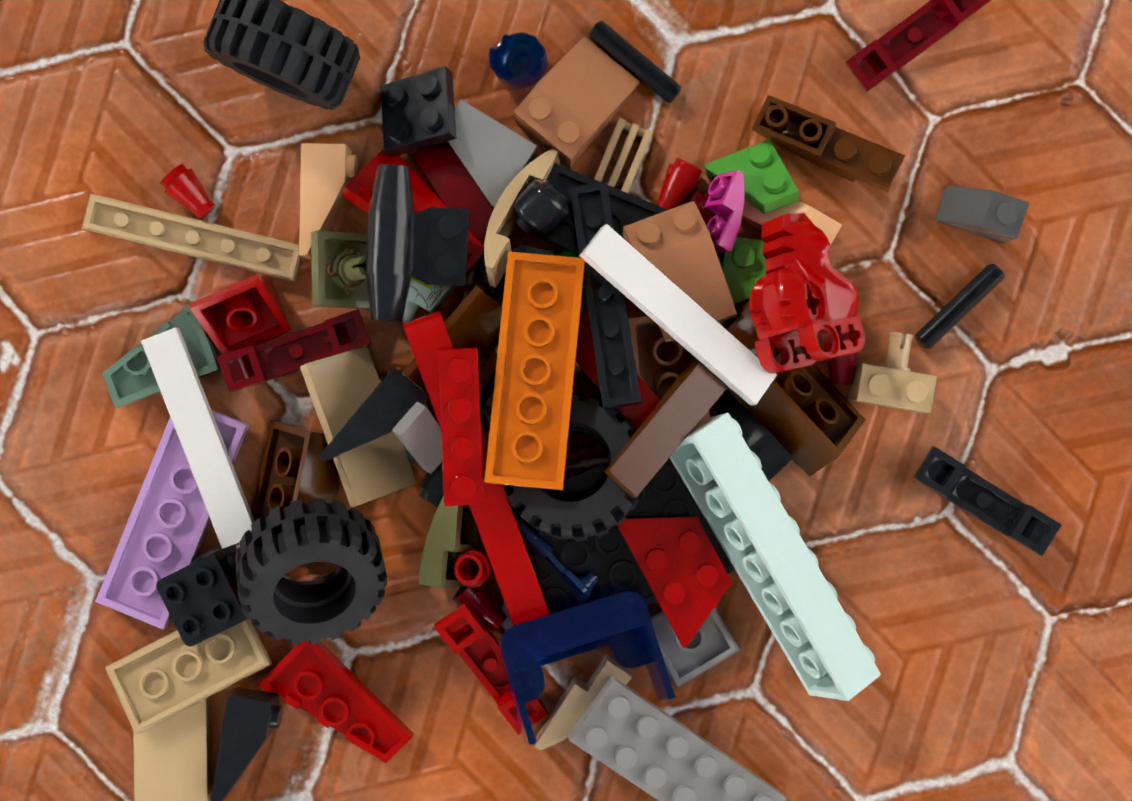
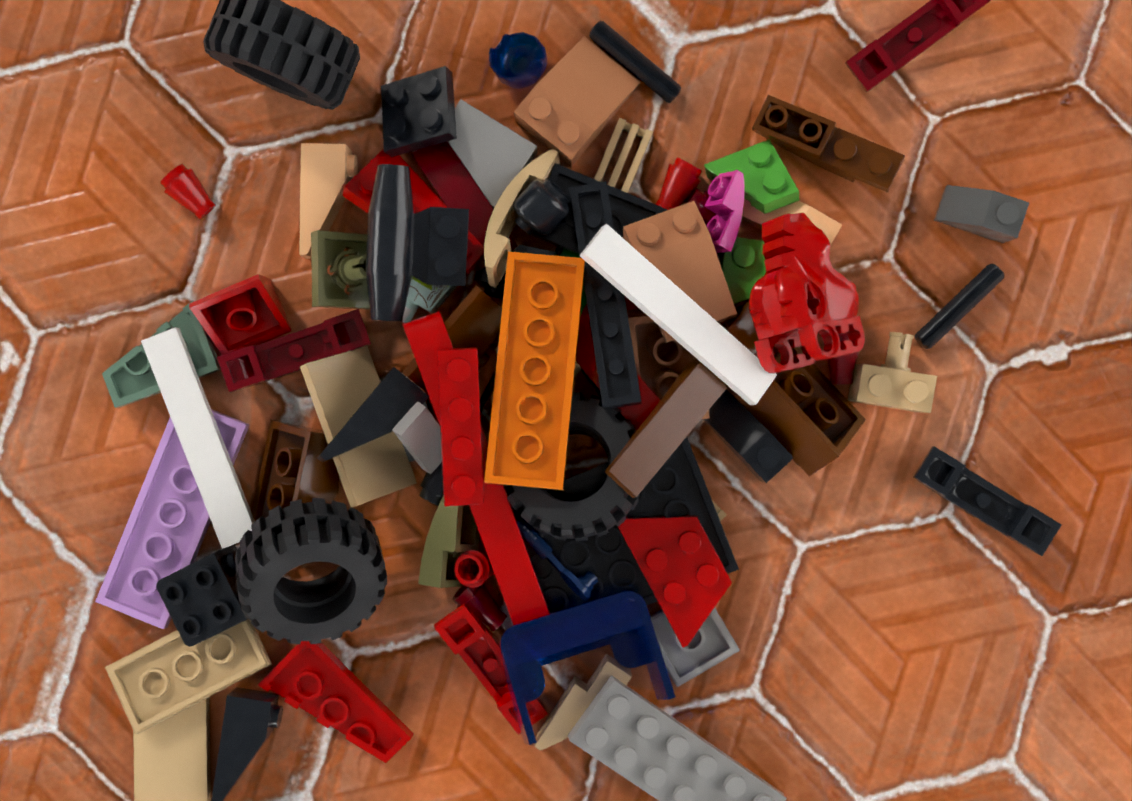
tan tile [82,193,303,282] -> none
light aqua brick [669,412,881,701] -> none

